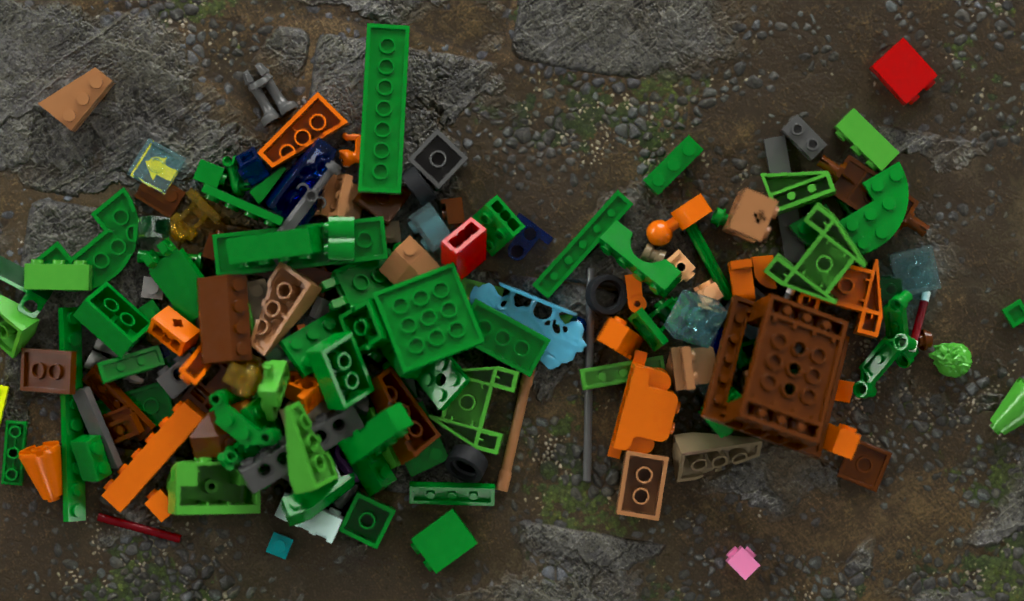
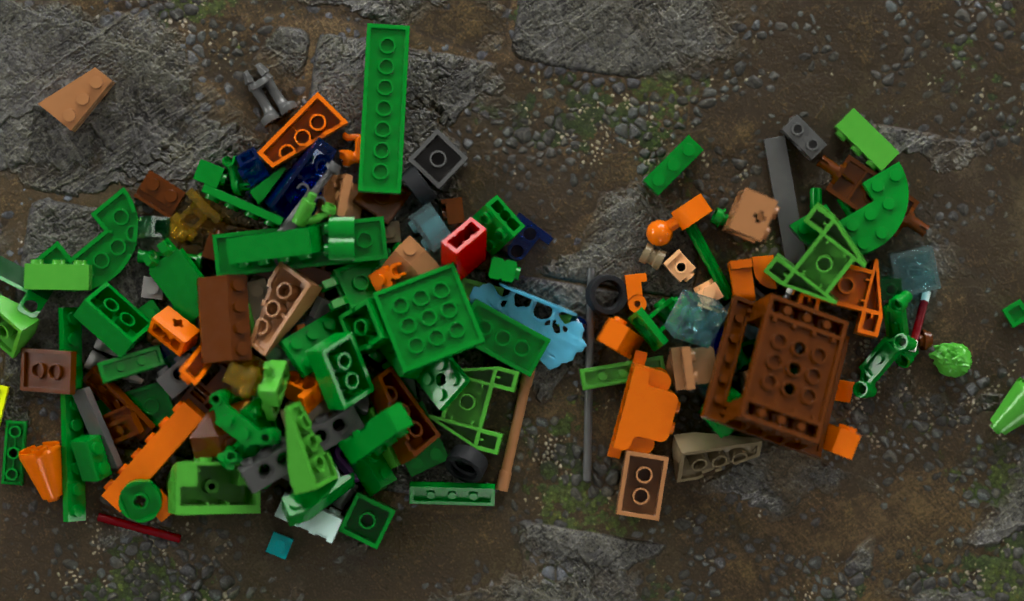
clear light blue tile [127,138,186,195] -> none
green brick [410,508,478,574] -> none
green plate [532,190,633,299] -> none
green arch [600,220,682,298] -> none
bright pink brick [726,545,760,580] -> none
bright green wedge [760,171,837,216] -> none
reddish brown plate [836,440,892,492] -> none
red brick [869,37,938,106] -> none
none -> green plate [118,479,163,523]
none -> bright green plant [292,191,337,227]
none -> orange plate [368,262,407,292]
none -> green brick [488,257,521,283]

